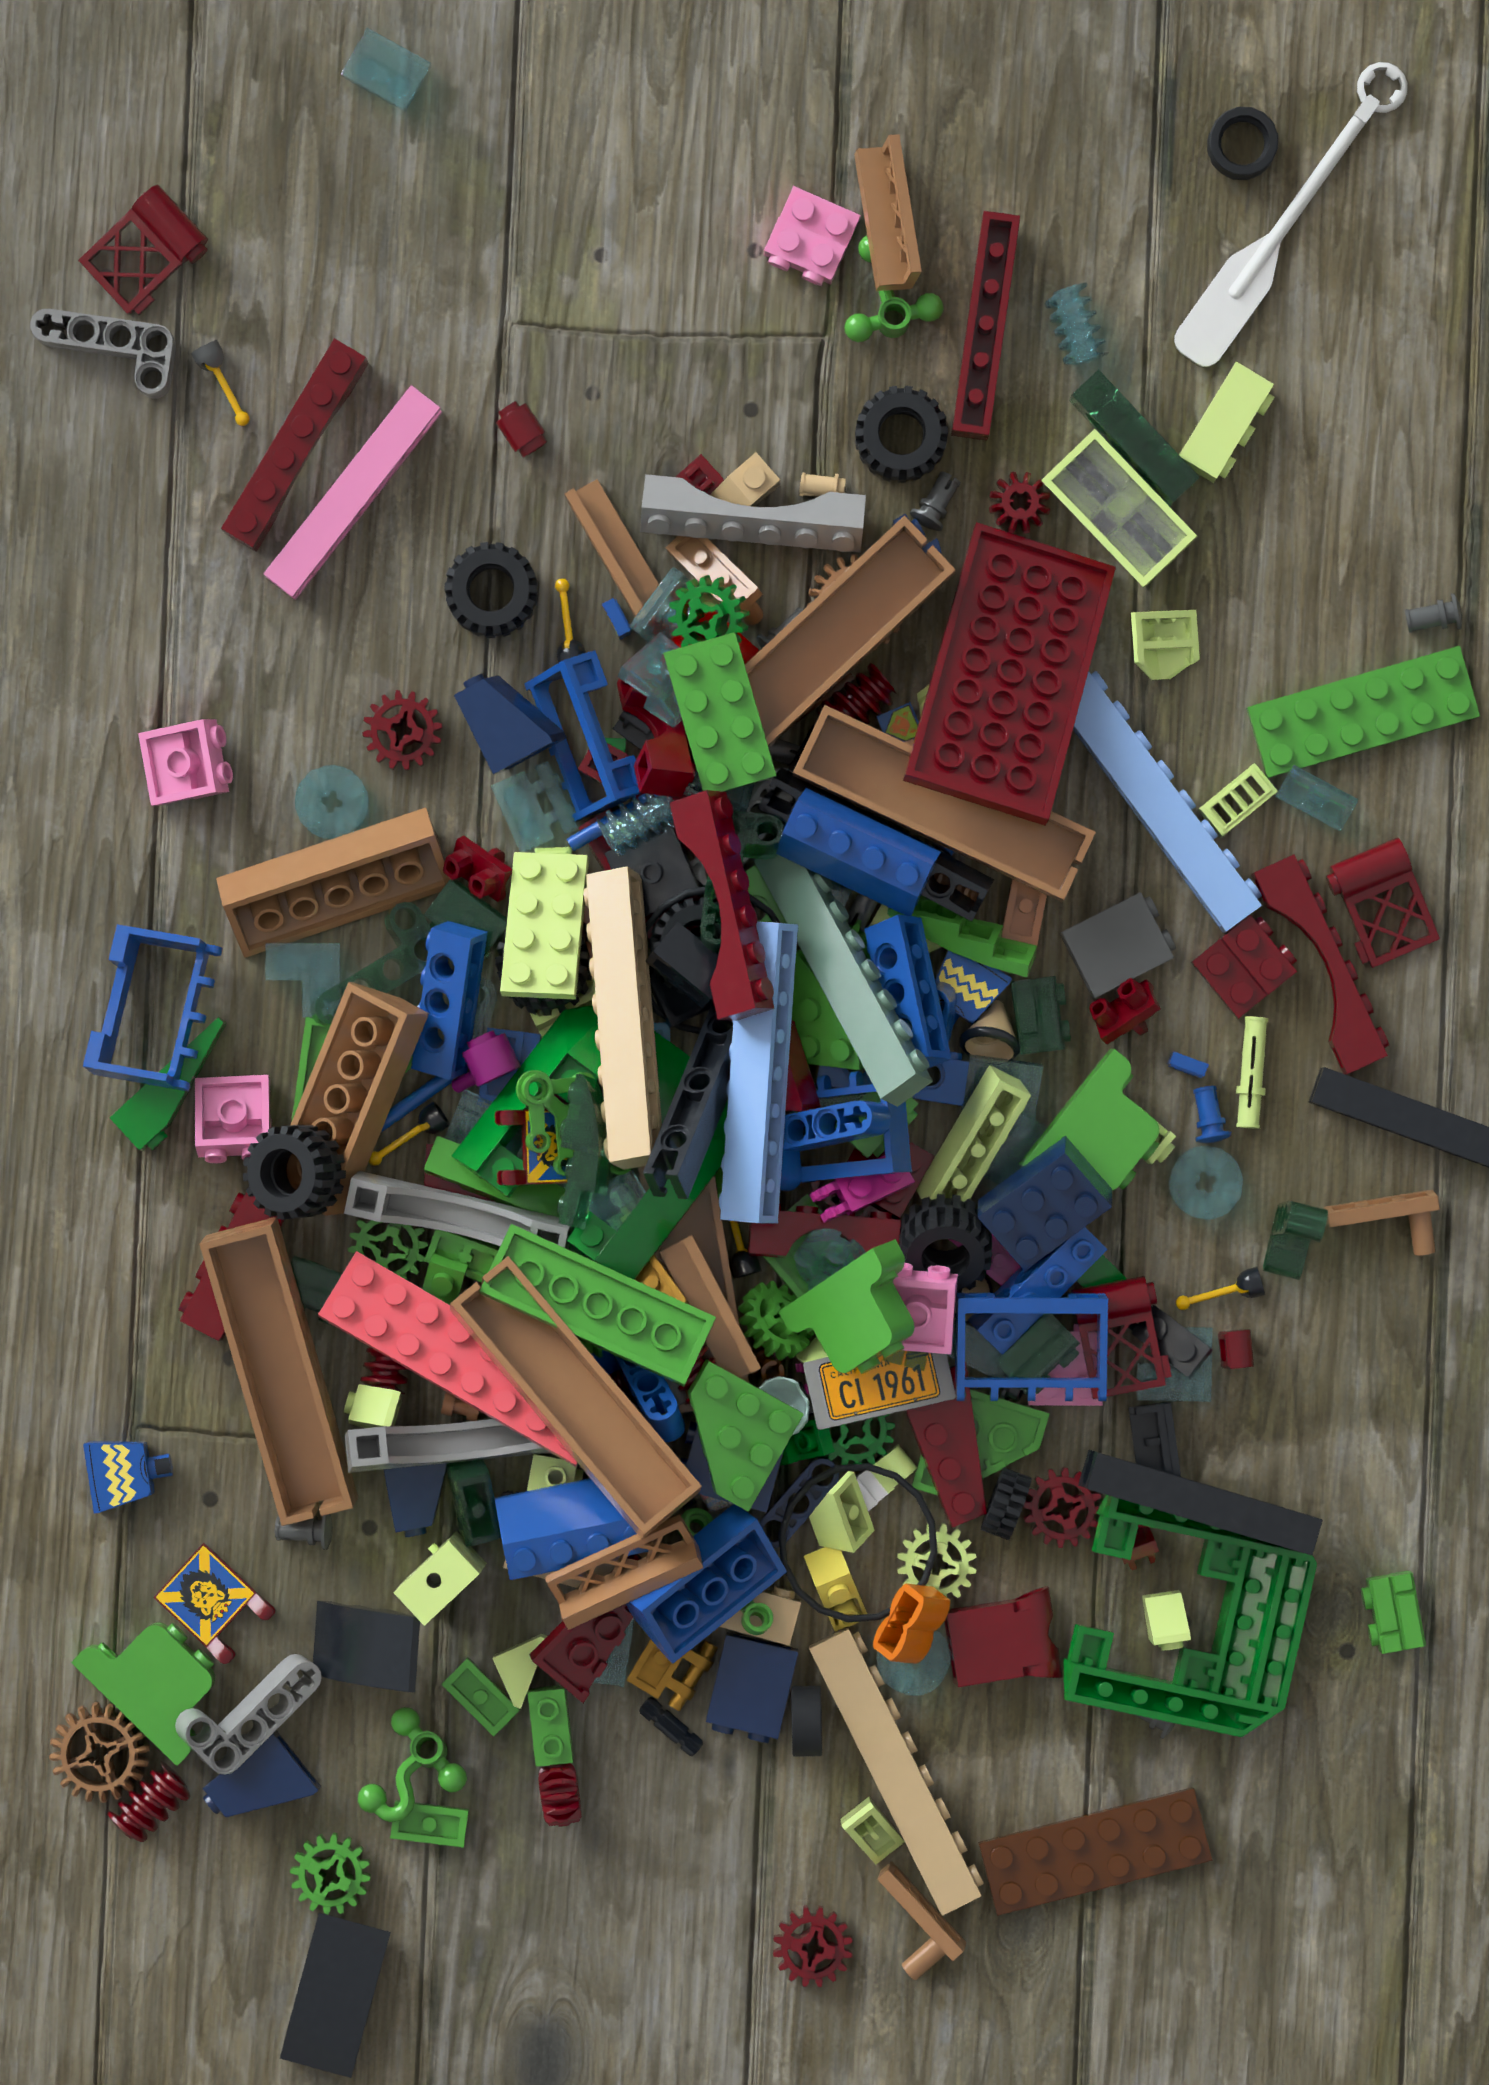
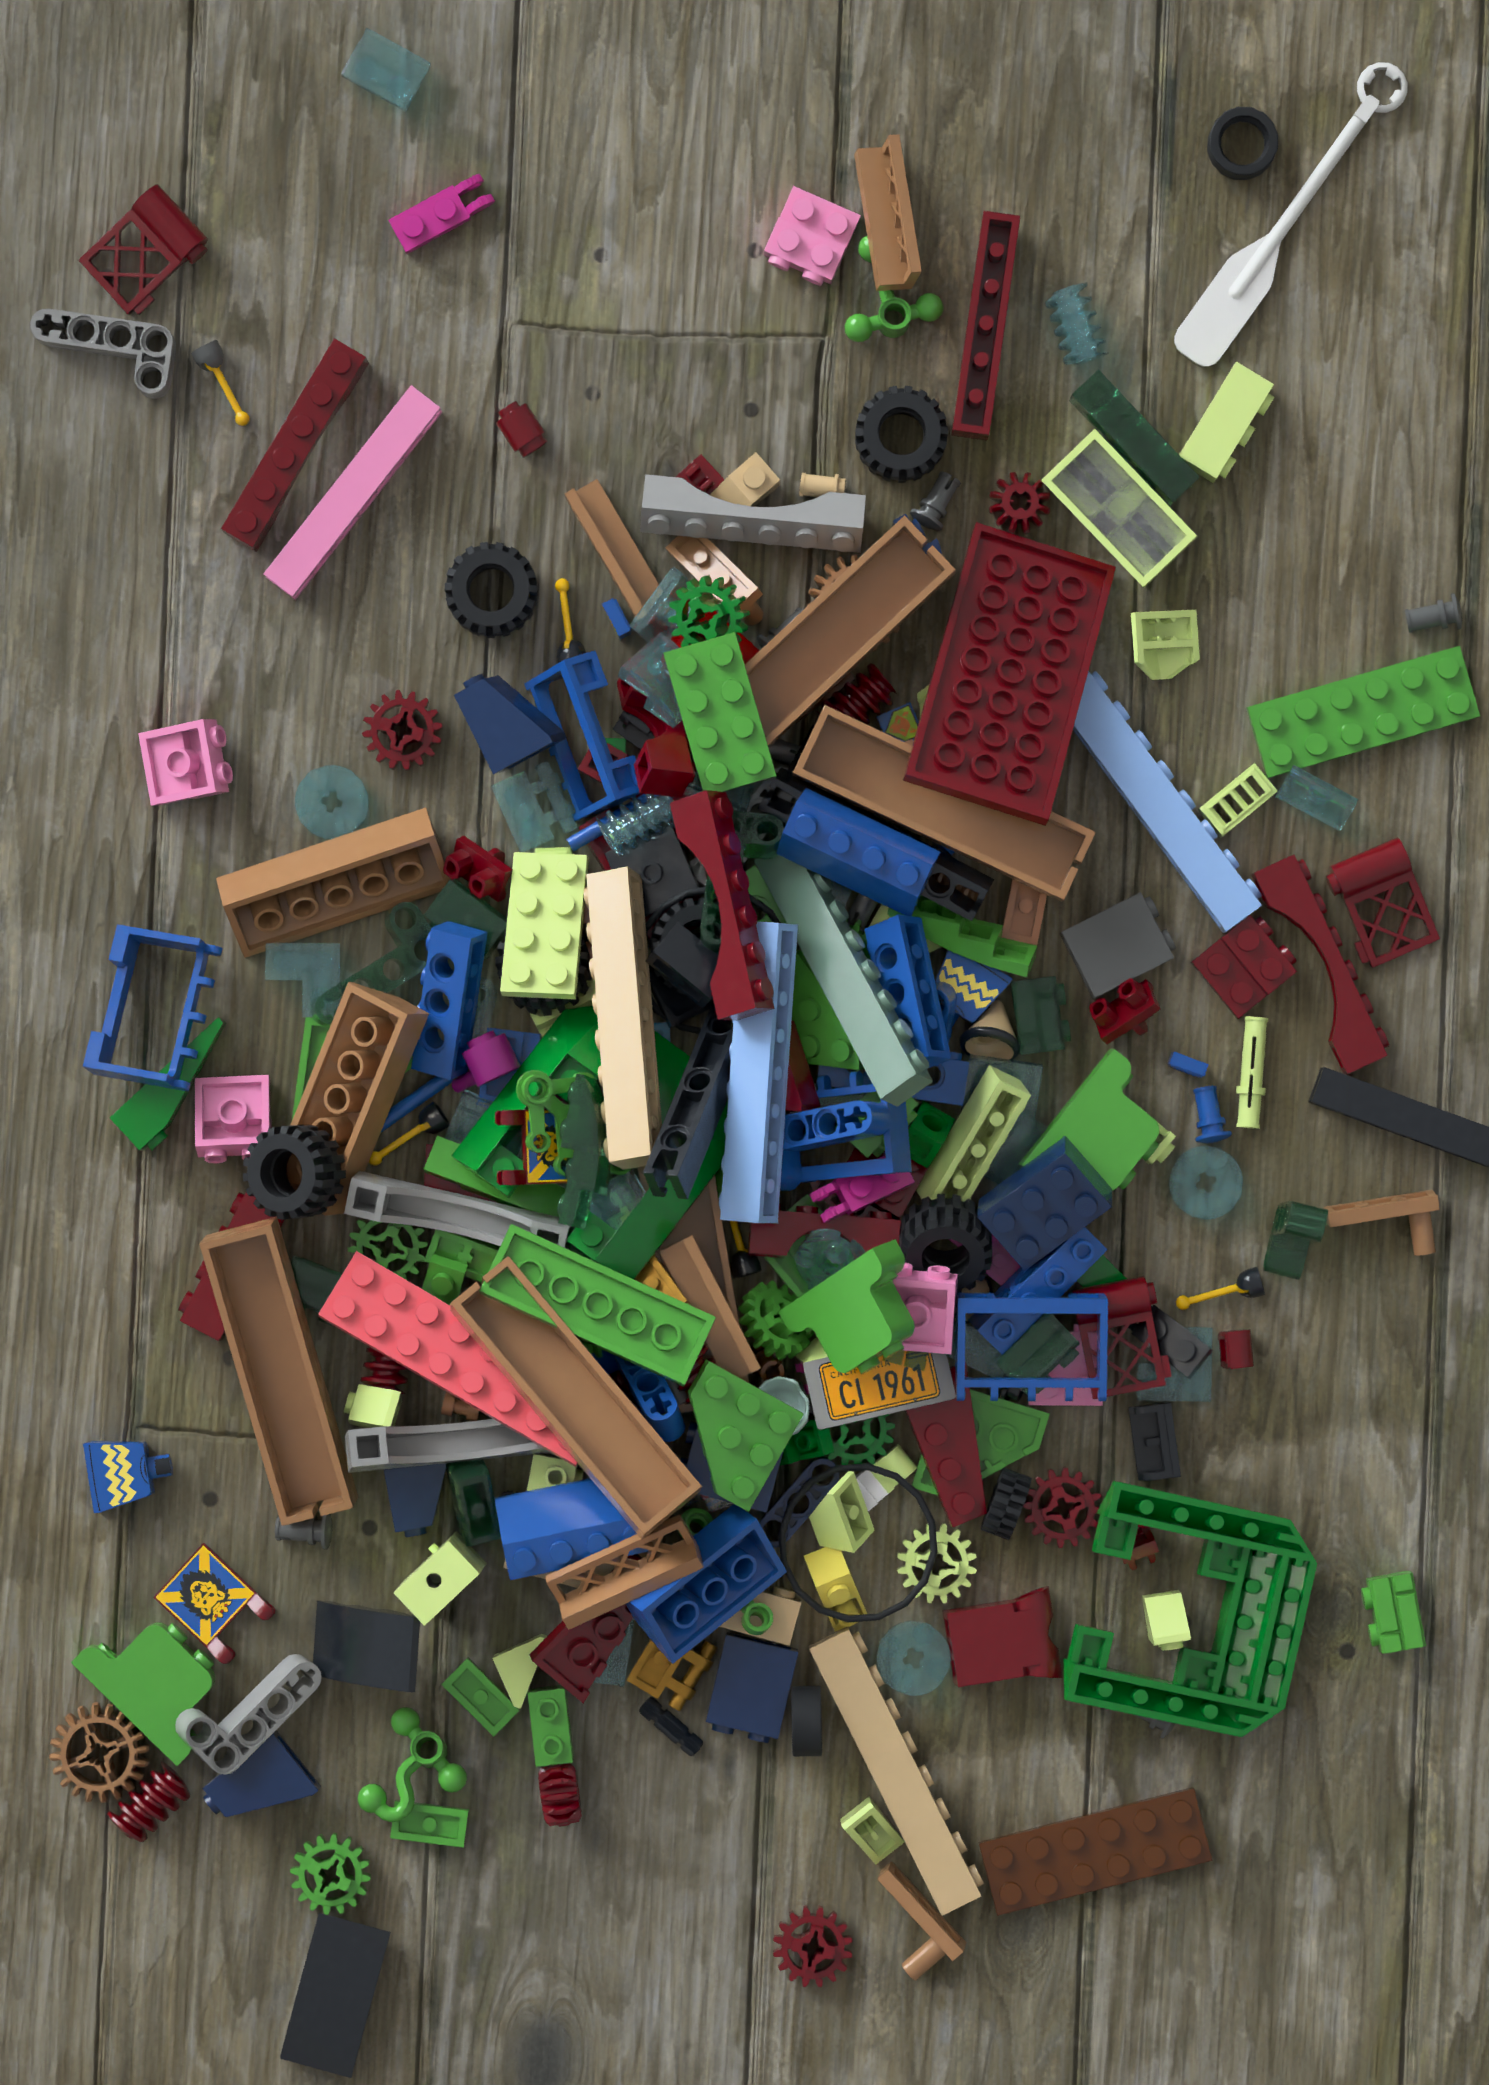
orange brick [873,1583,950,1664] -> none
black piece [1078,1450,1323,1555] -> none
none -> dark pink hinge [388,174,495,254]
none -> green brick [908,1101,955,1168]

